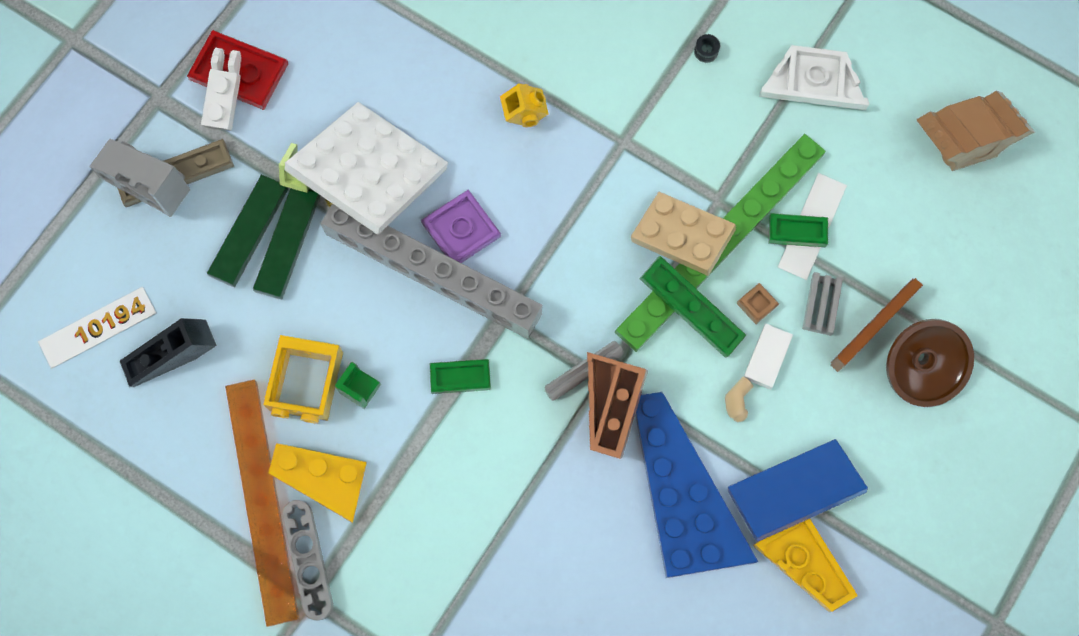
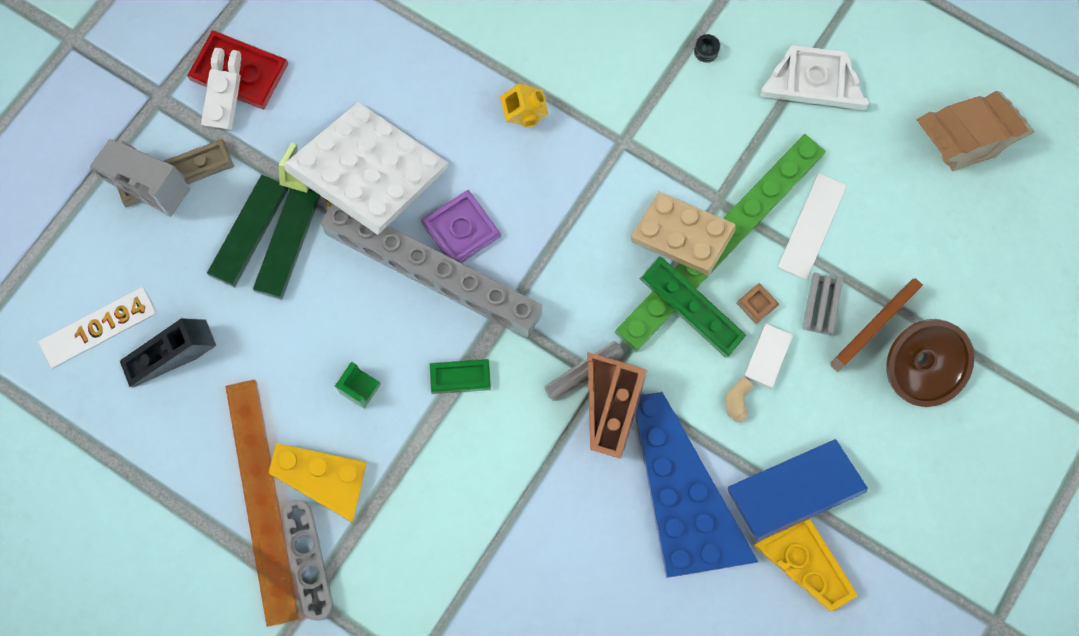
yellow window [263,335,343,424] -> none
green tile [768,213,828,248] -> none

